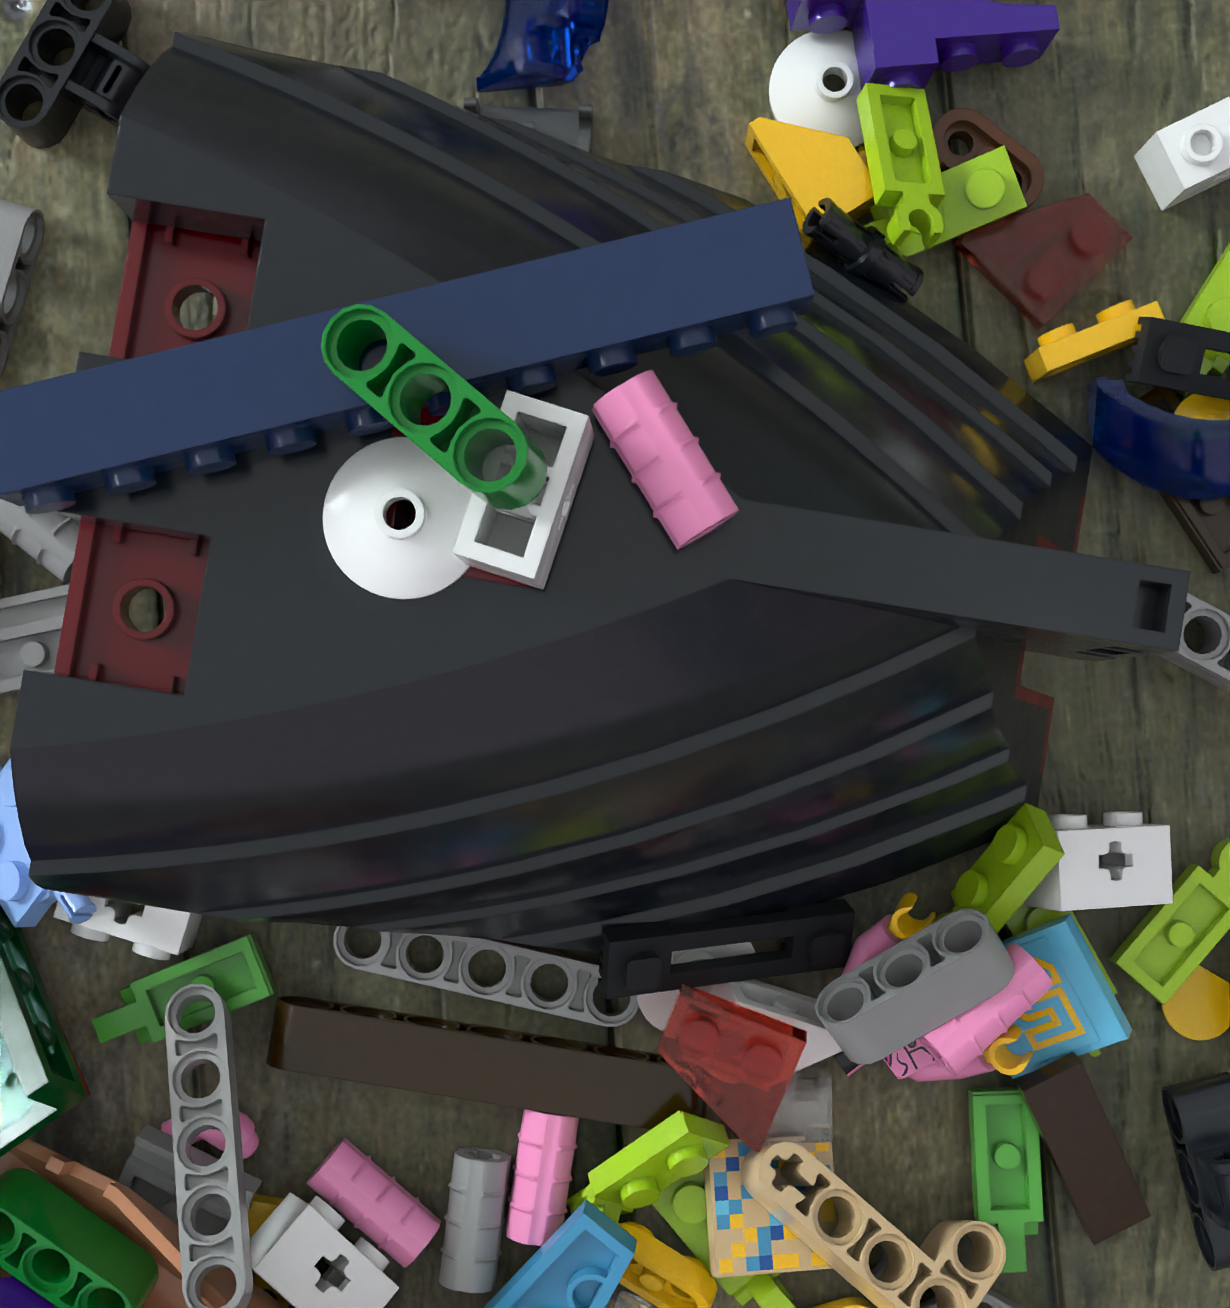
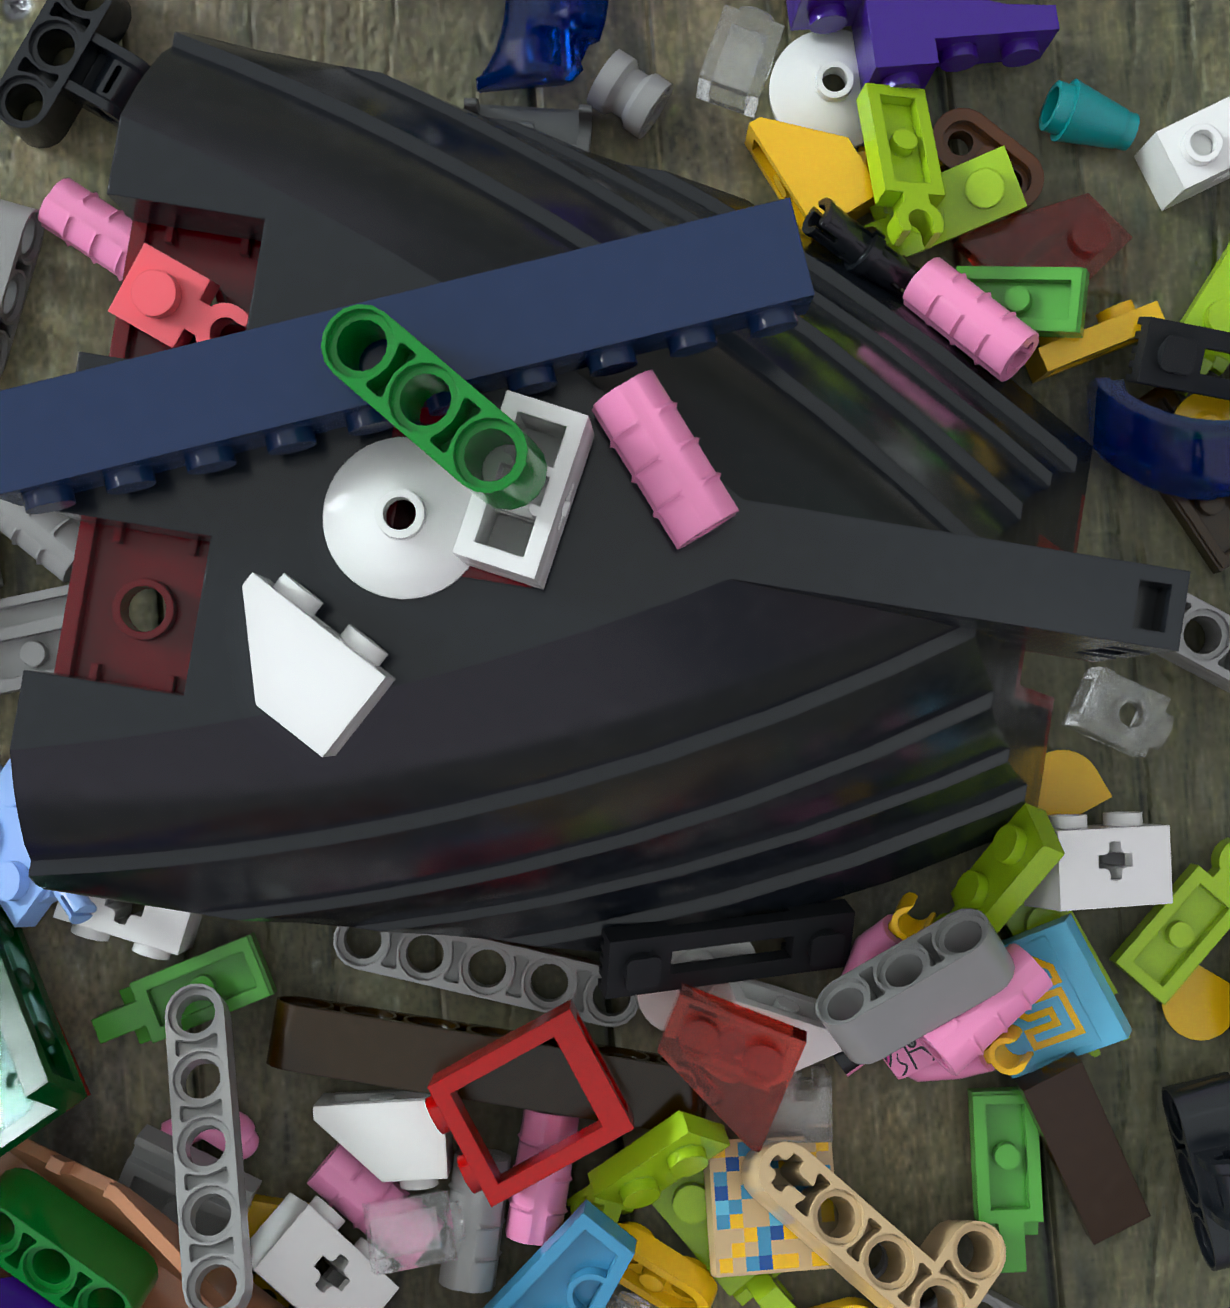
none -> bright pink axle [38,178,132,281]
none -> coral plate [108,243,249,348]
none -> white slope [242,572,396,757]
none -> white slope [313,1089,454,1190]
none -> clear brick [362,1189,465,1276]
none -> red window [425,999,634,1207]
none -> light grey wheel [587,49,674,139]
none -> clear brick [696,5,785,118]
none -> bright pink axle [903,257,1039,382]
none -> bright green hinge [956,266,1090,338]
none -> yellow piece [1038,750,1112,815]
none -> teal cone [1039,79,1140,151]
none -> clear brick [1062,666,1174,757]

